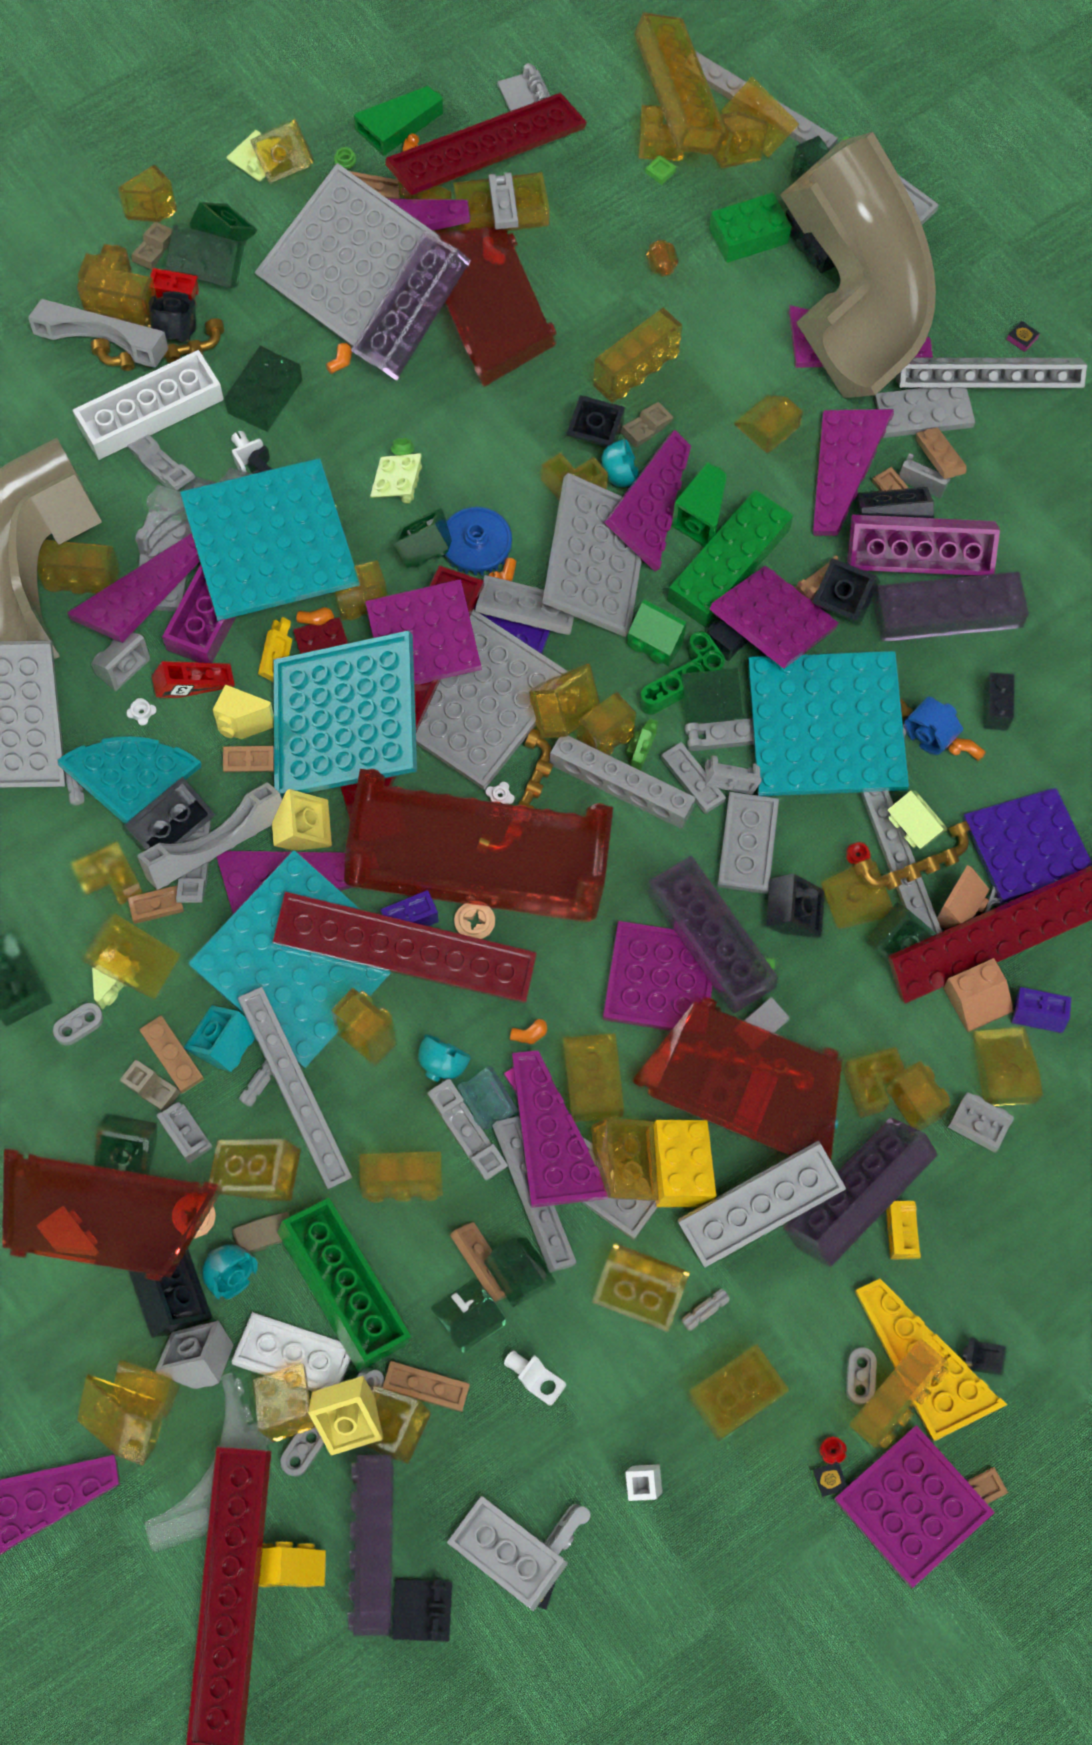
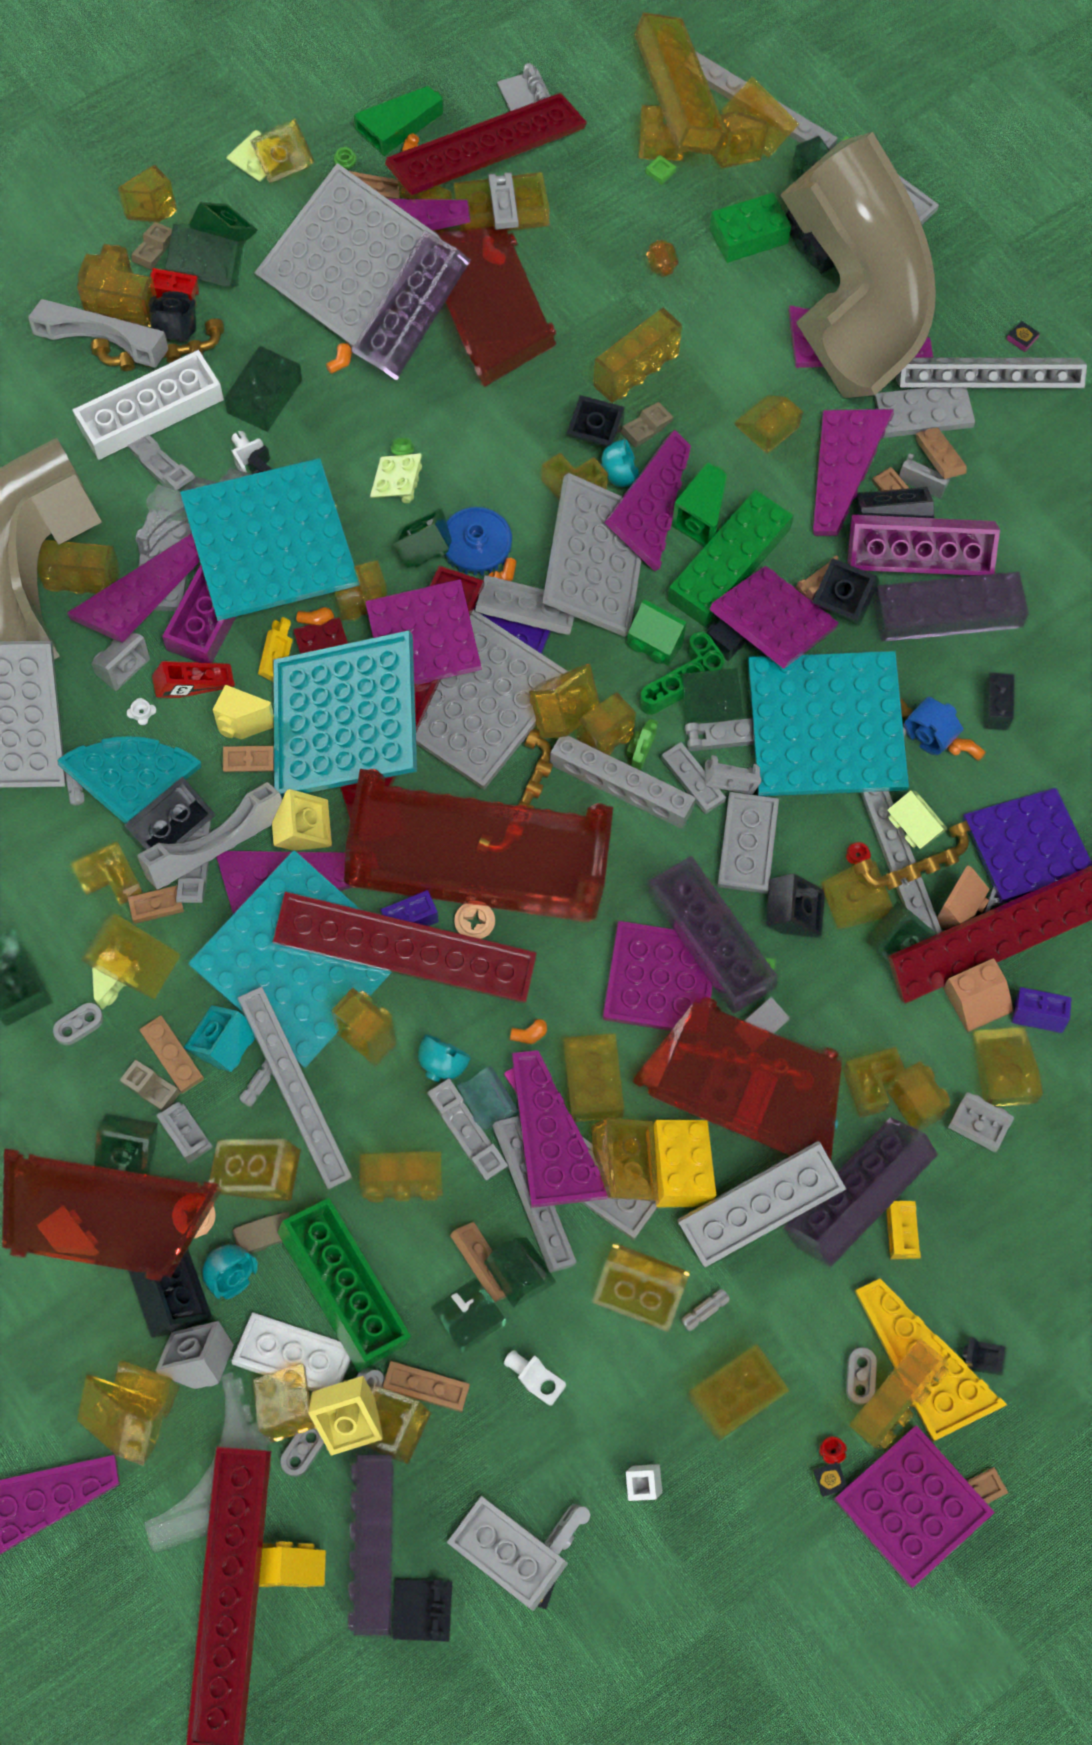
white plate [486,782,514,809] -> none

